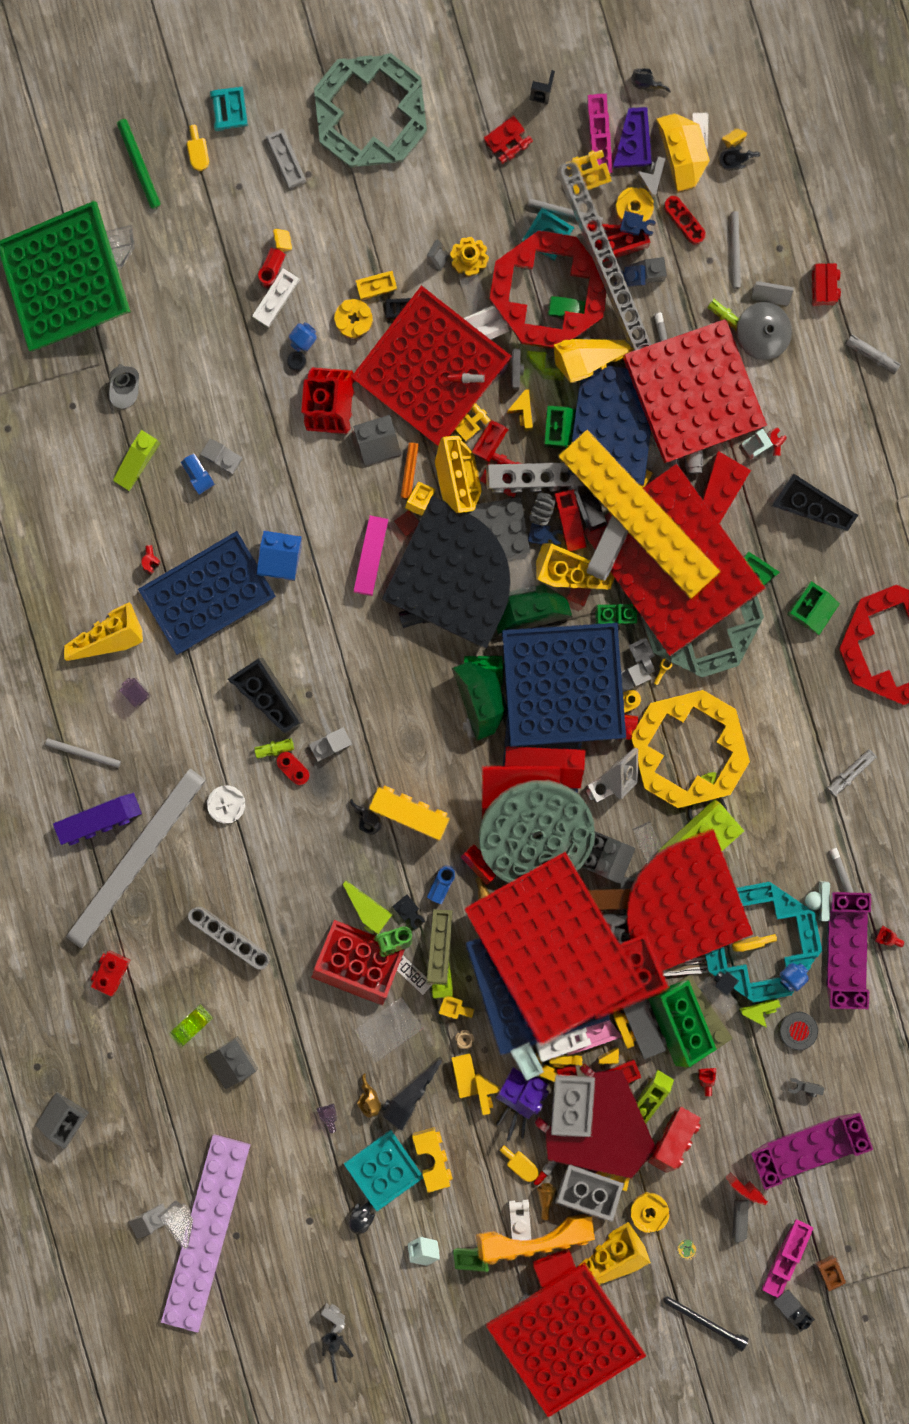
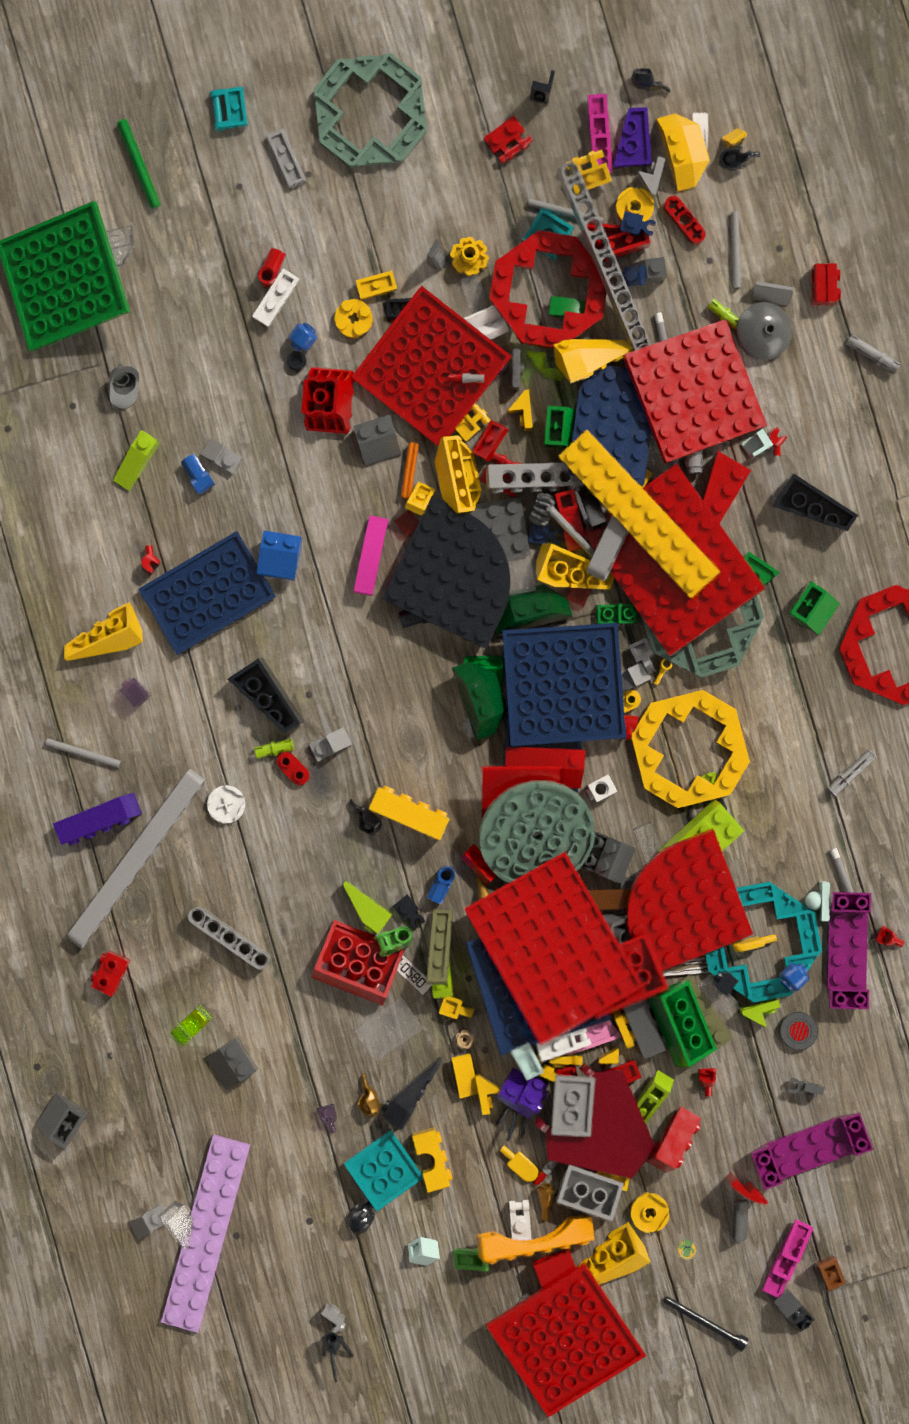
yellow piece [186,125,209,171] -> none
yellow slope [273,229,292,252] -> none
light grey slope [601,748,638,799] -> none
none -> light grey bar [546,505,595,558]

